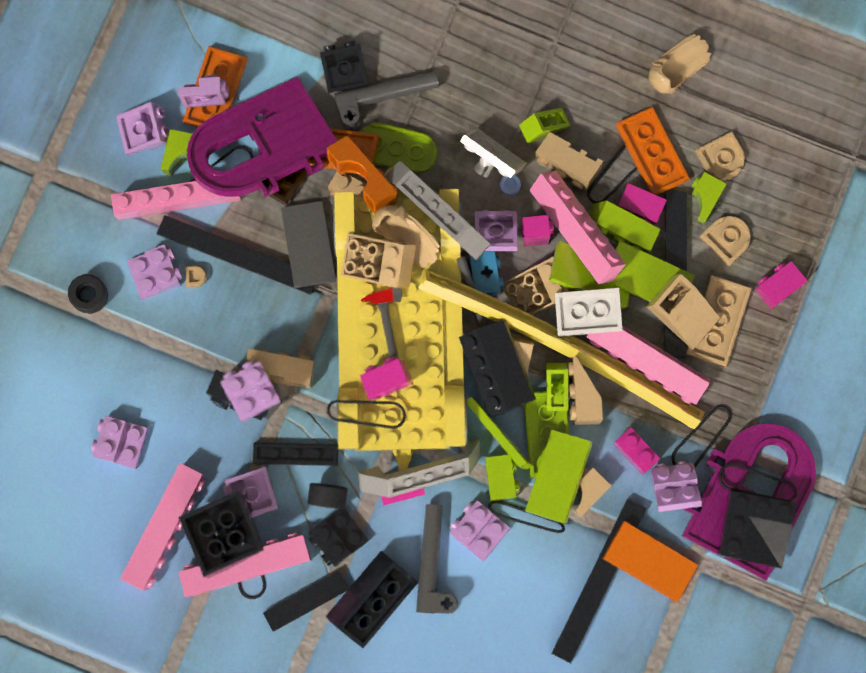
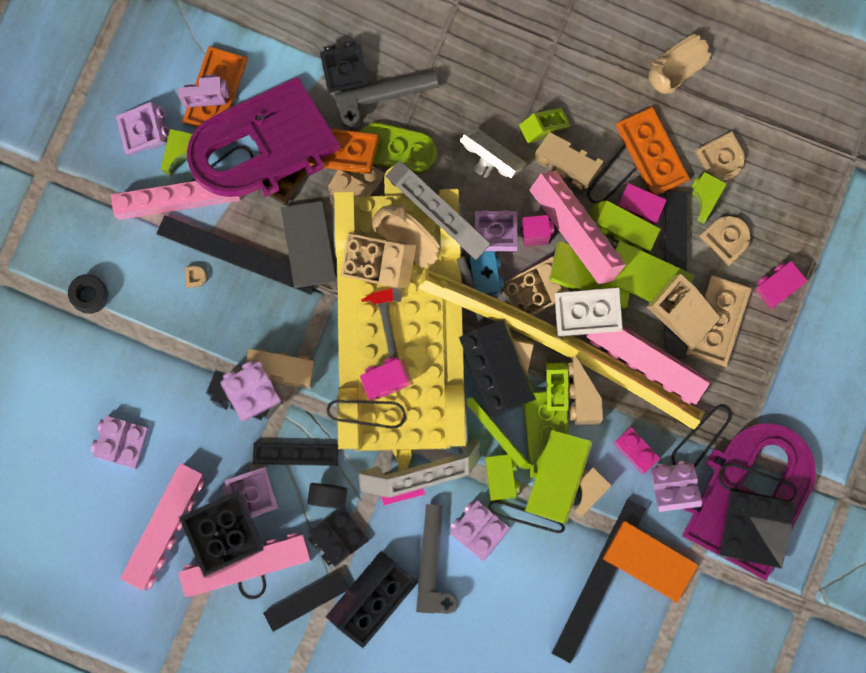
lavender plate [127,244,182,300] -> none
orange arch [327,136,398,214] -> none
light blue tile [500,175,521,196] -> none

